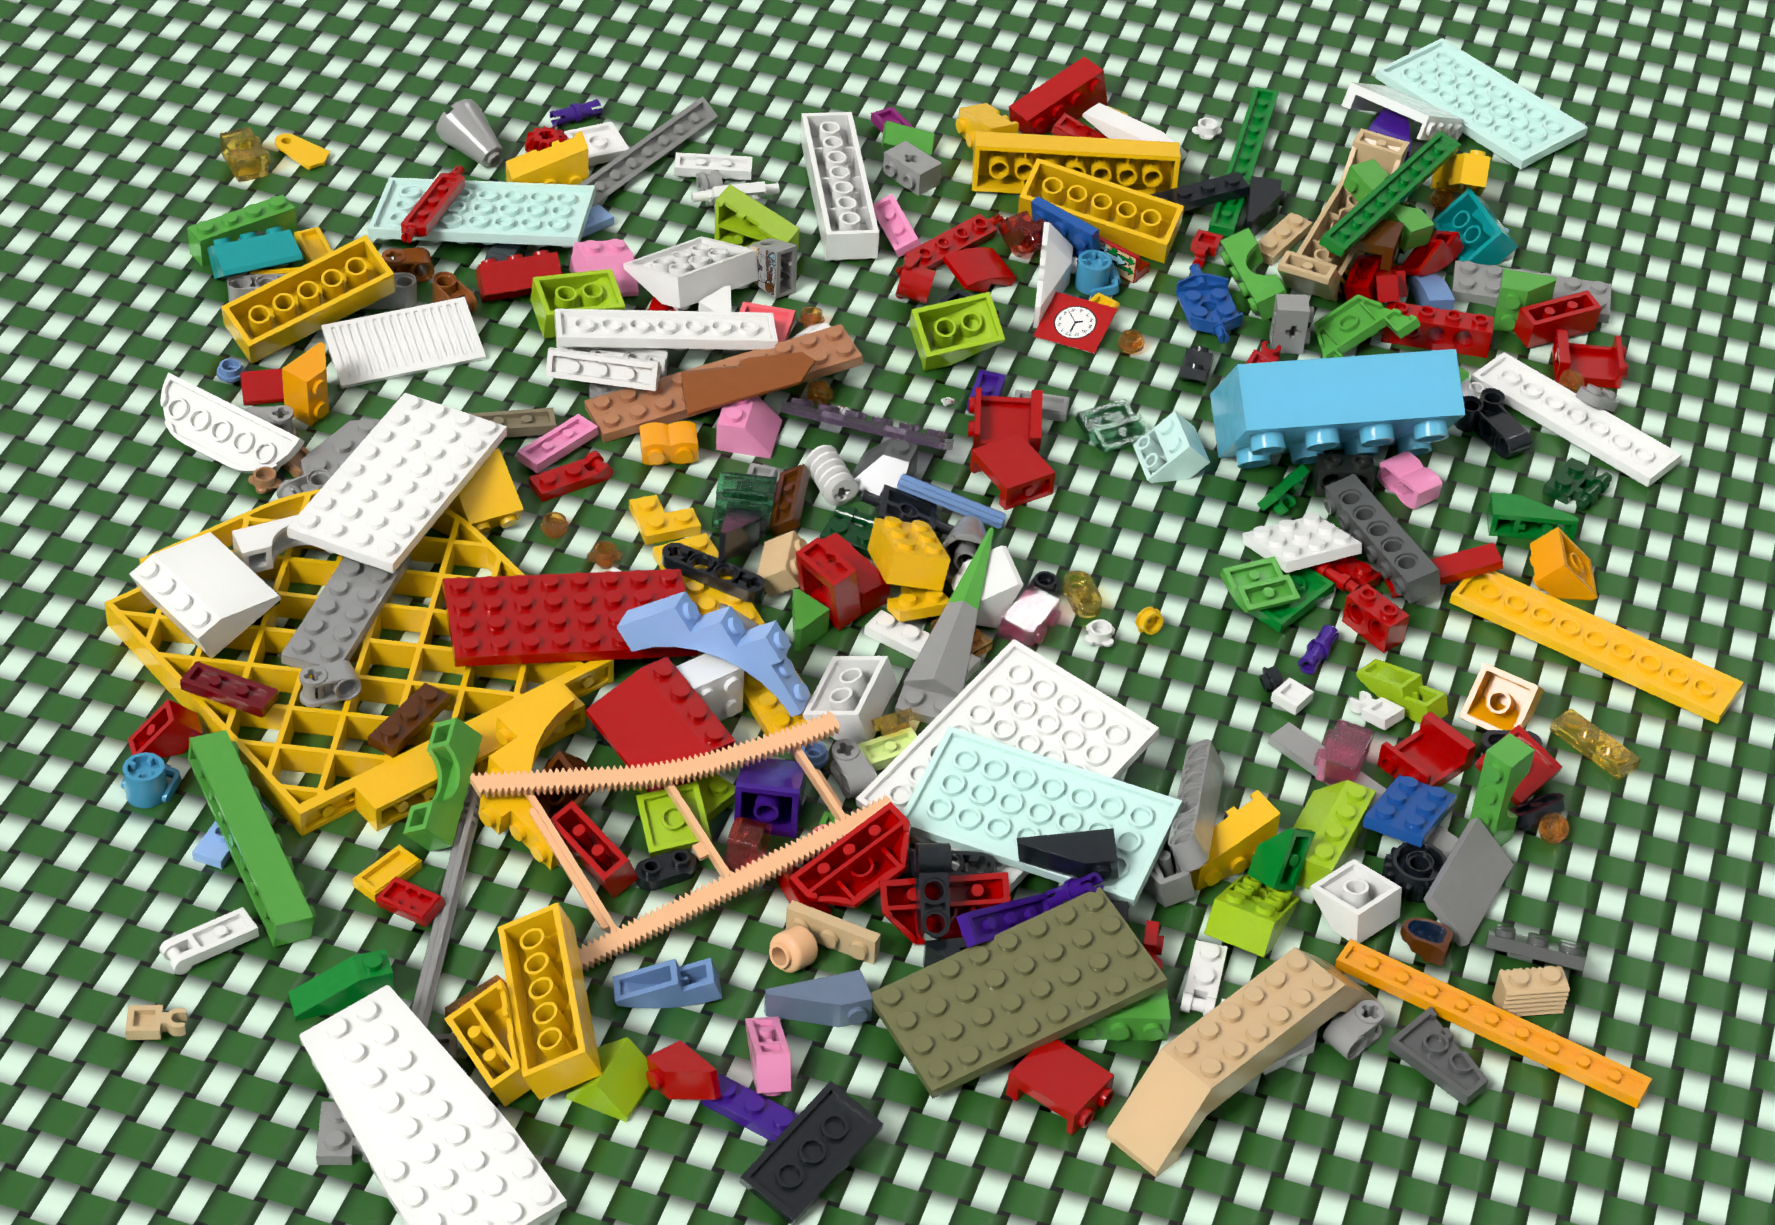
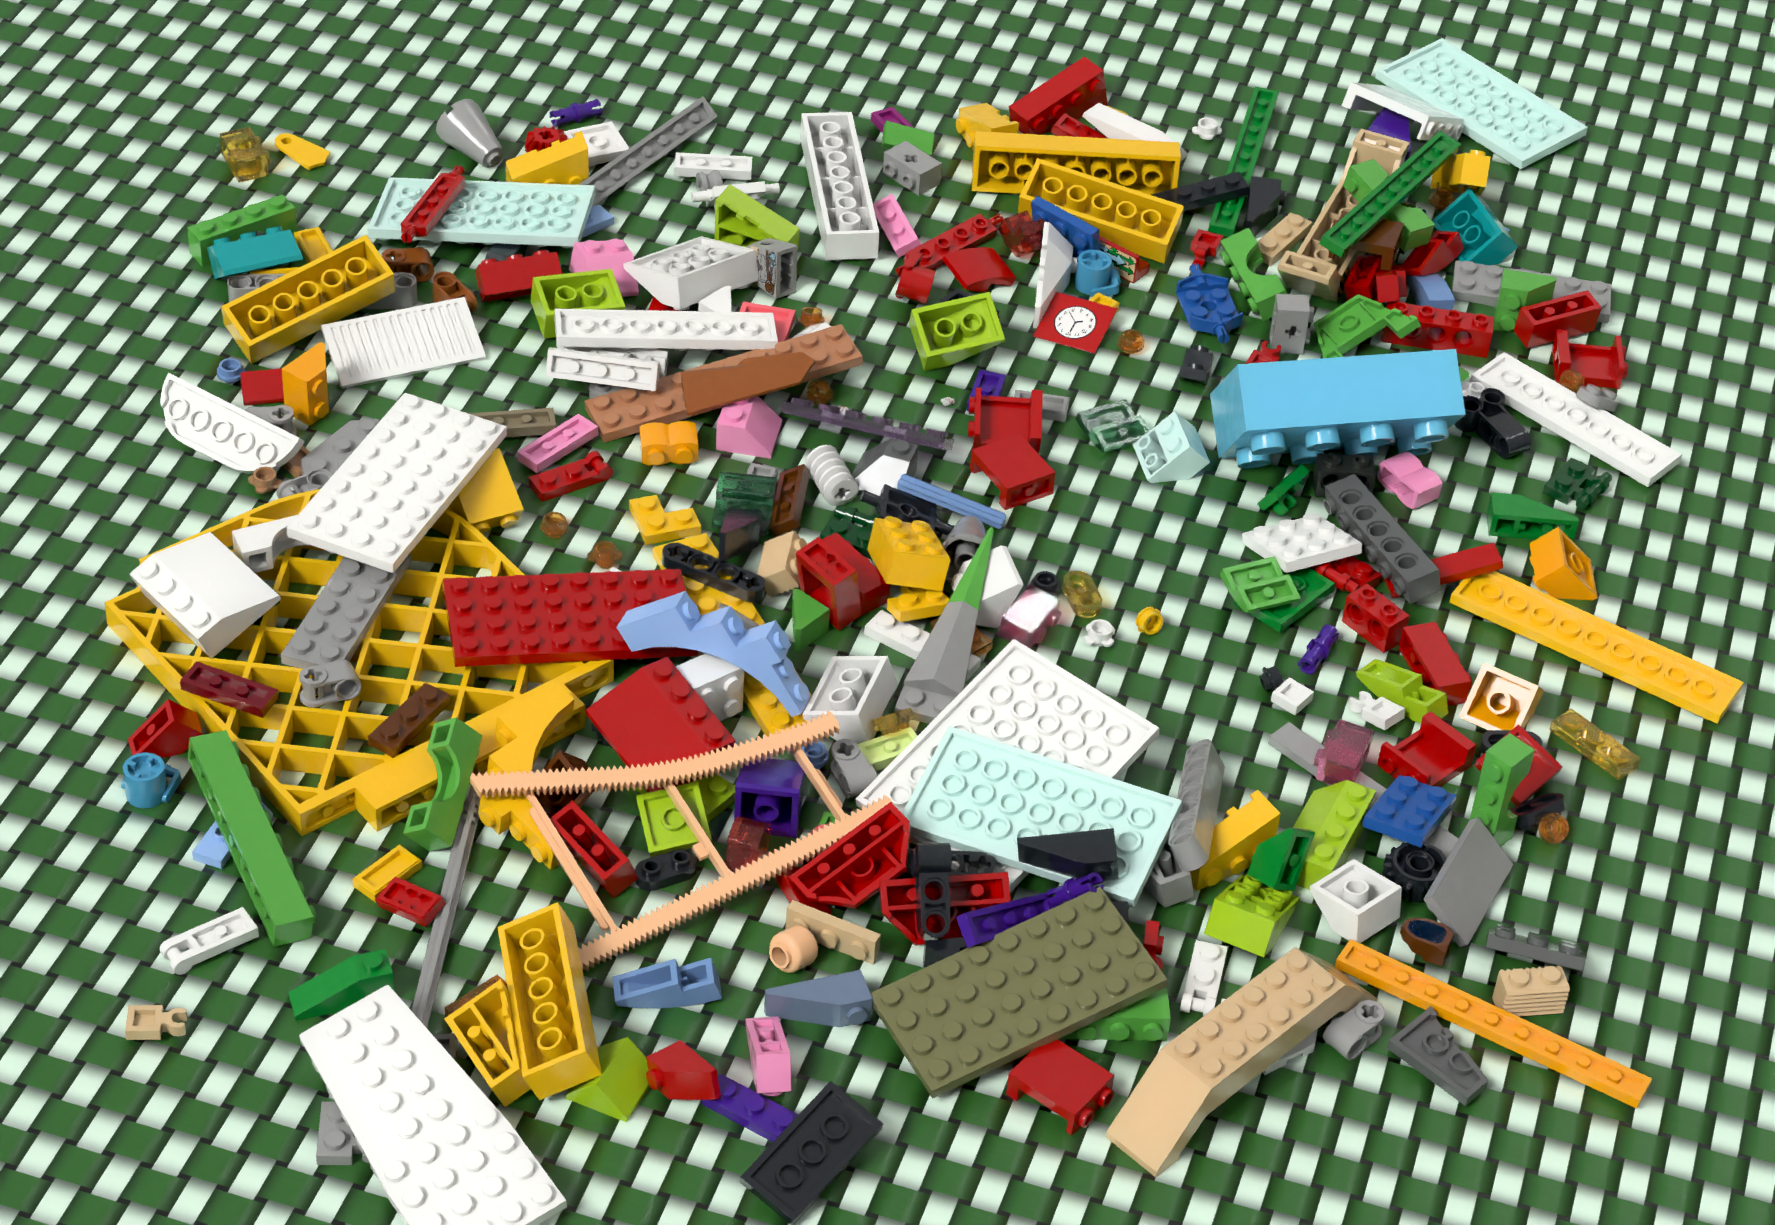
none -> red brick [1398,622,1472,706]

